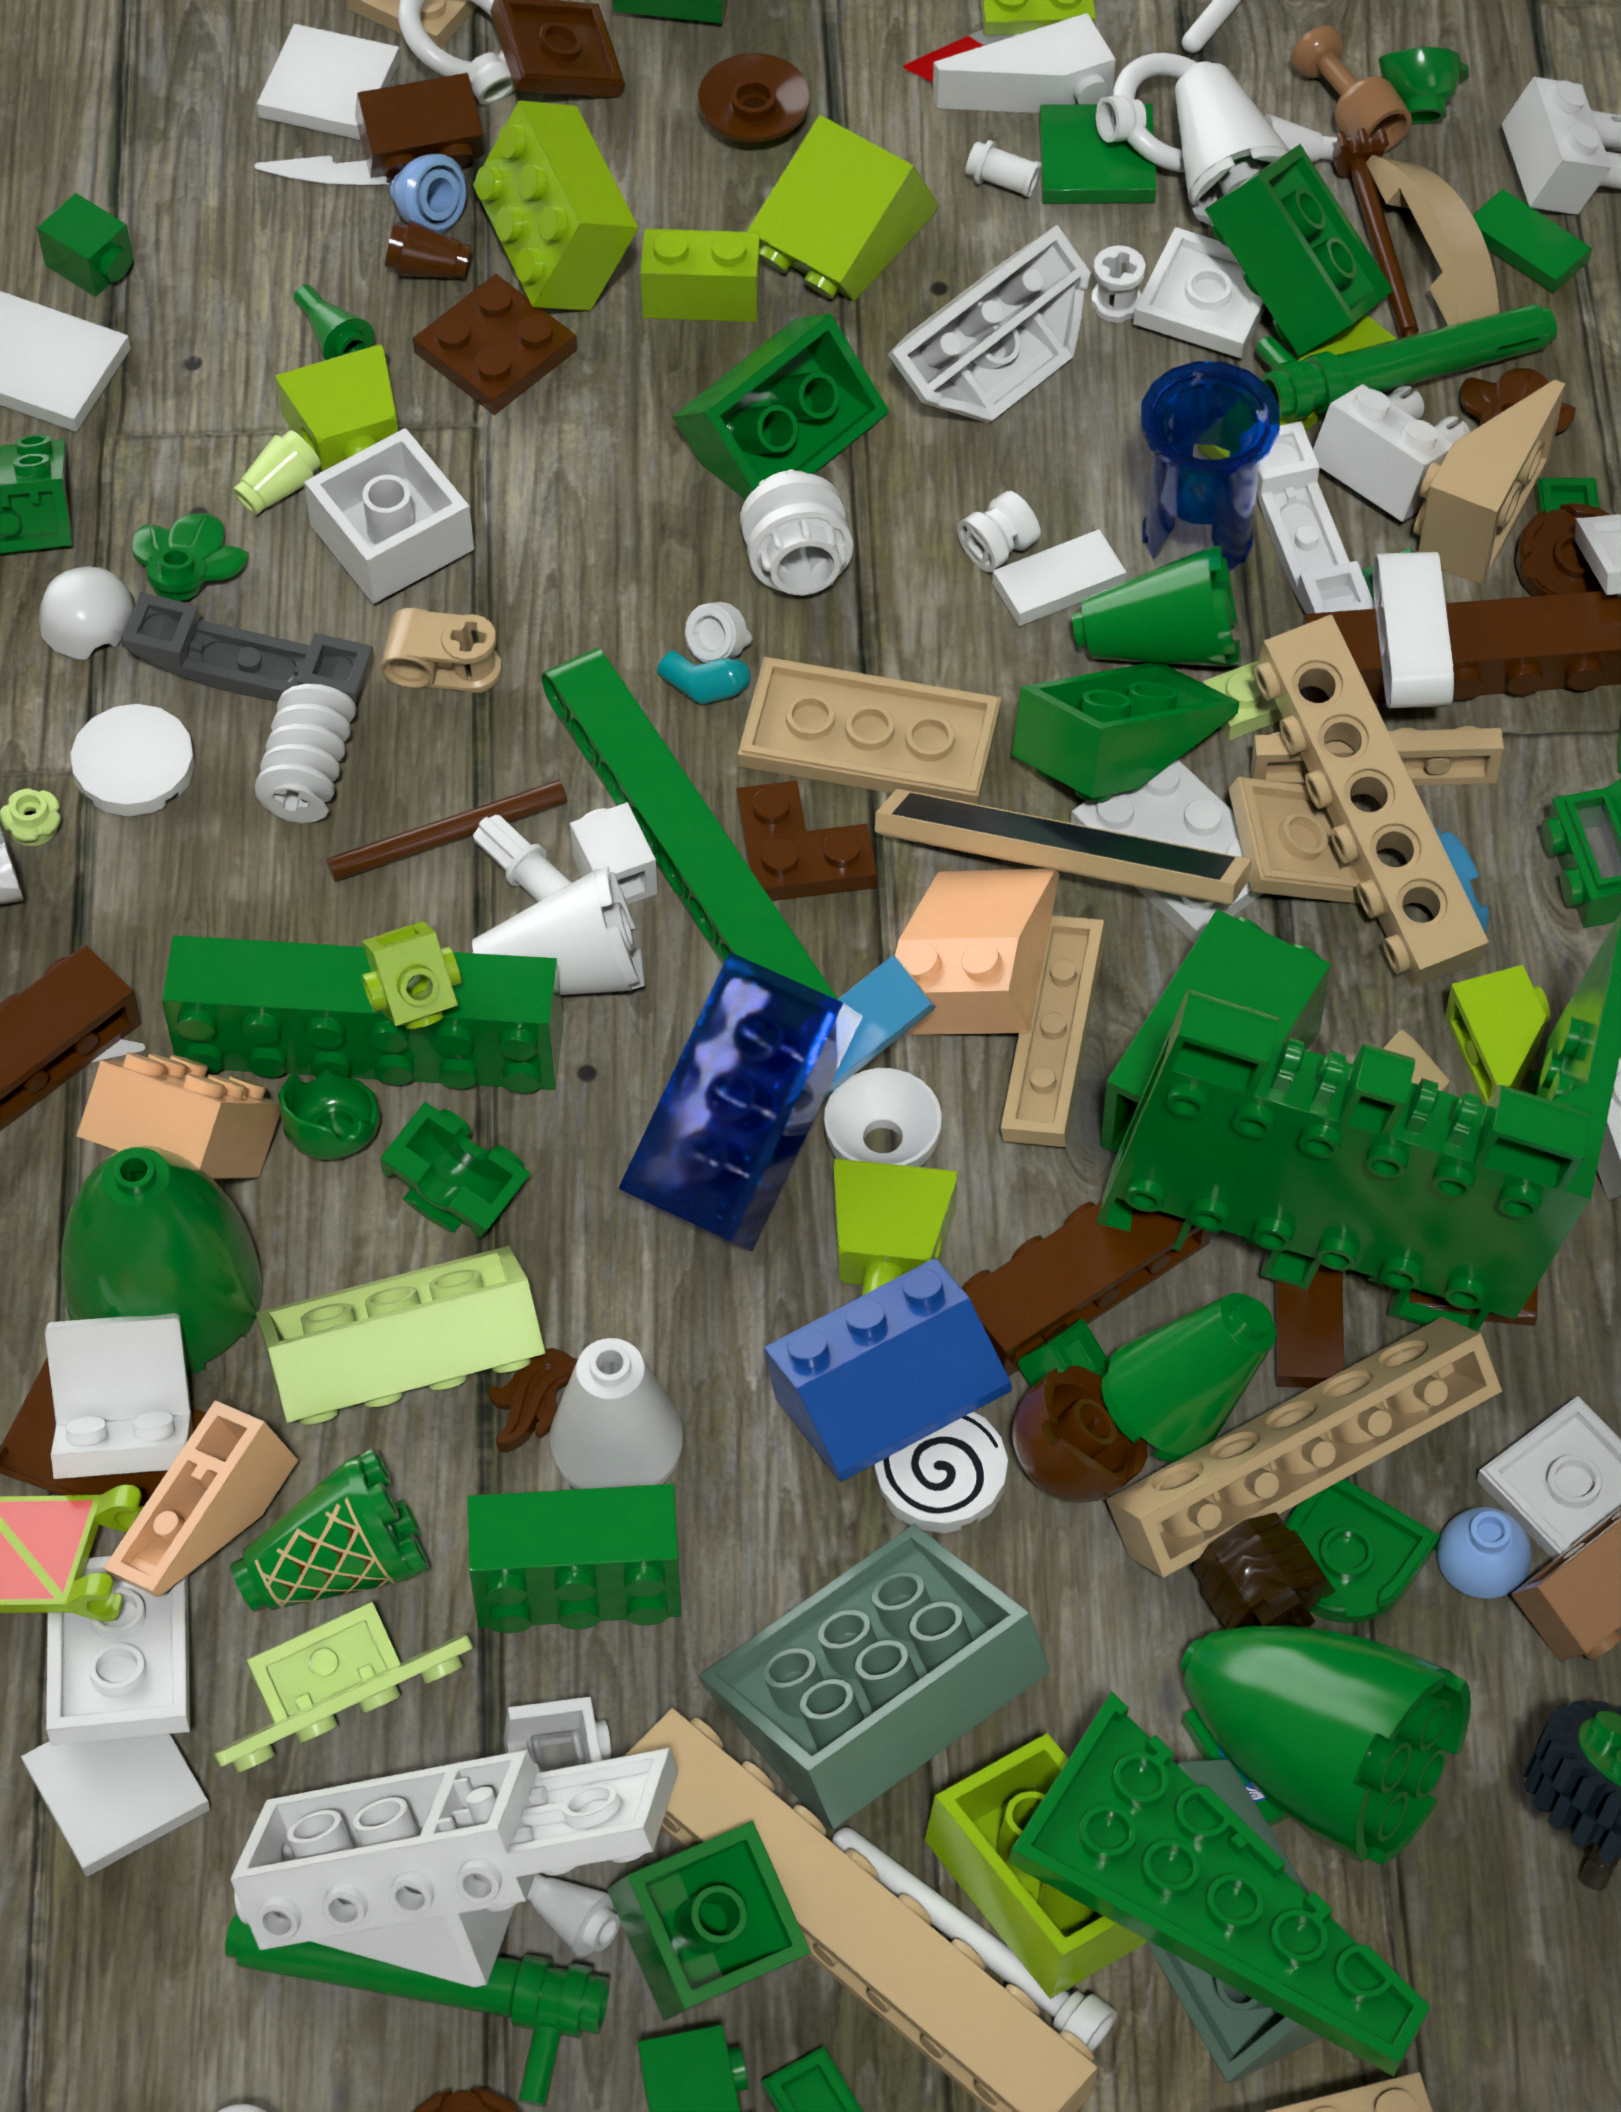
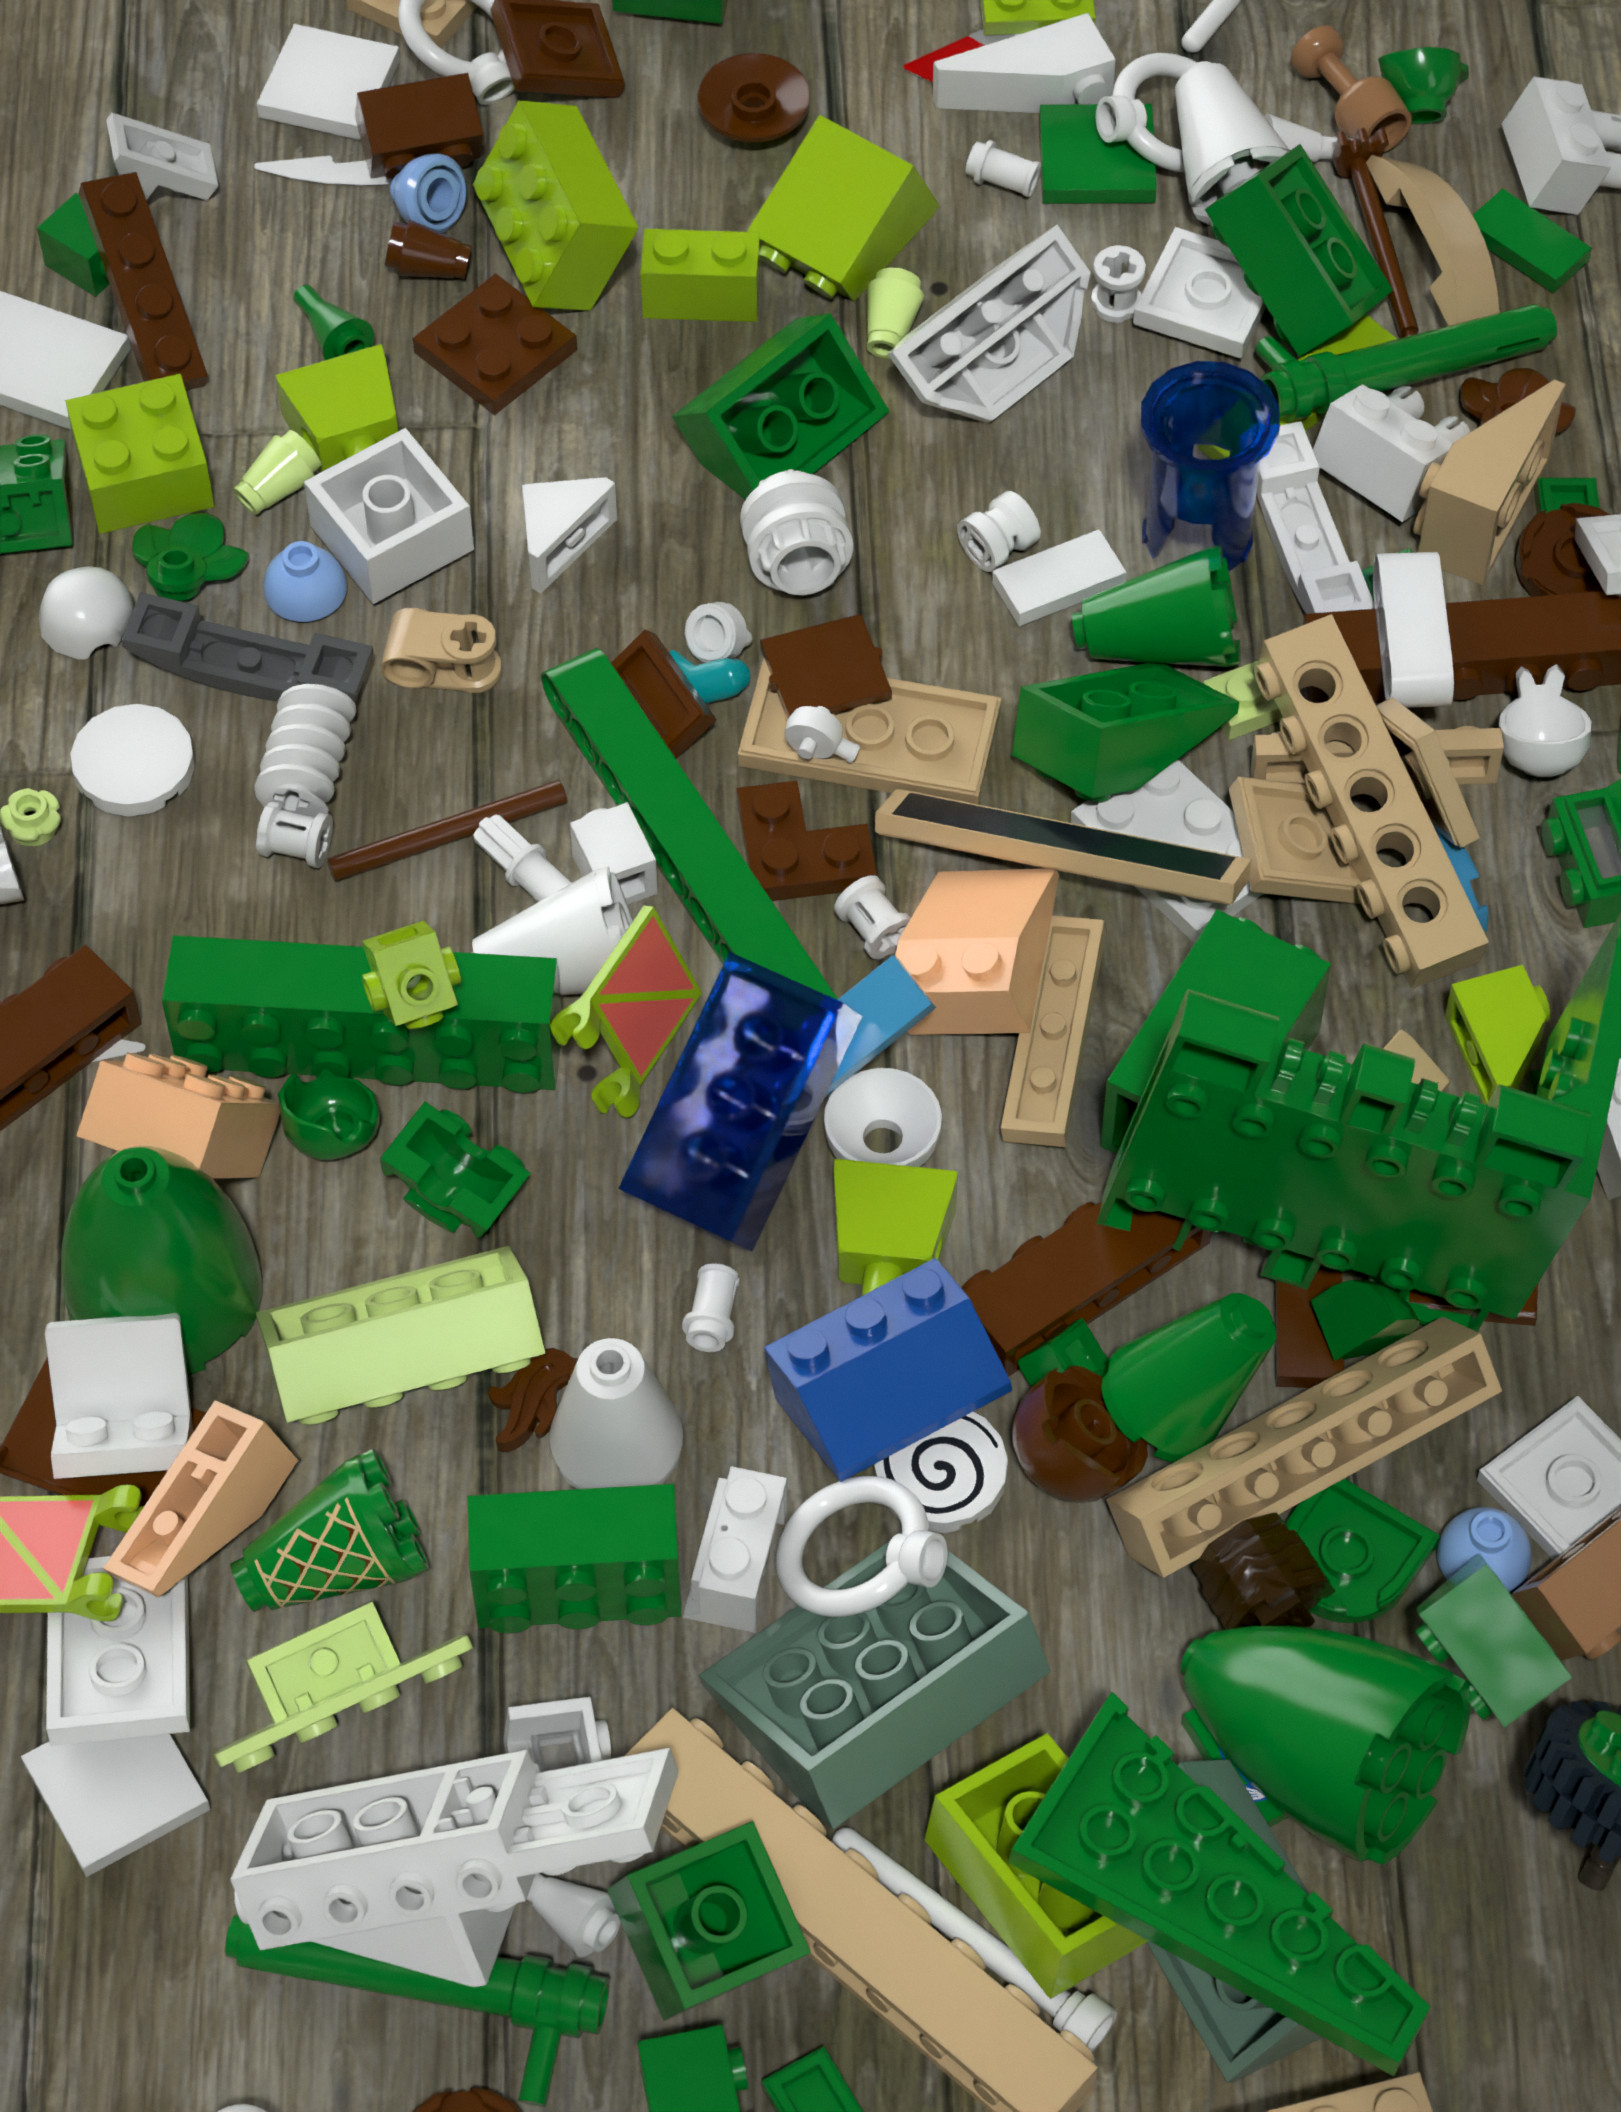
none -> lime brick [65,374,215,534]
none -> reddish brown plate [78,172,208,390]
none -> white slope [106,113,218,200]
none -> white bush [256,801,333,868]
none -> light blue brick [264,541,347,622]
none -> white slope [522,477,617,594]
none -> flag [550,905,702,1118]
none -> reddish brown tile [611,629,717,759]
none -> white pin [682,1263,740,1352]
none -> white window [682,1466,788,1633]
none -> reddish brown piece [760,614,892,718]
none -> white piece [776,1476,948,1617]
none -> white piece [785,706,860,763]
none -> white bush [834,875,911,959]
none -> yellowish green cone [867,267,924,359]
none -> green brick [1311,1280,1420,1361]
none -> tan tile [1376,697,1480,848]
none -> green slope [1415,1553,1572,1727]
none -> white piece [1499,664,1592,777]

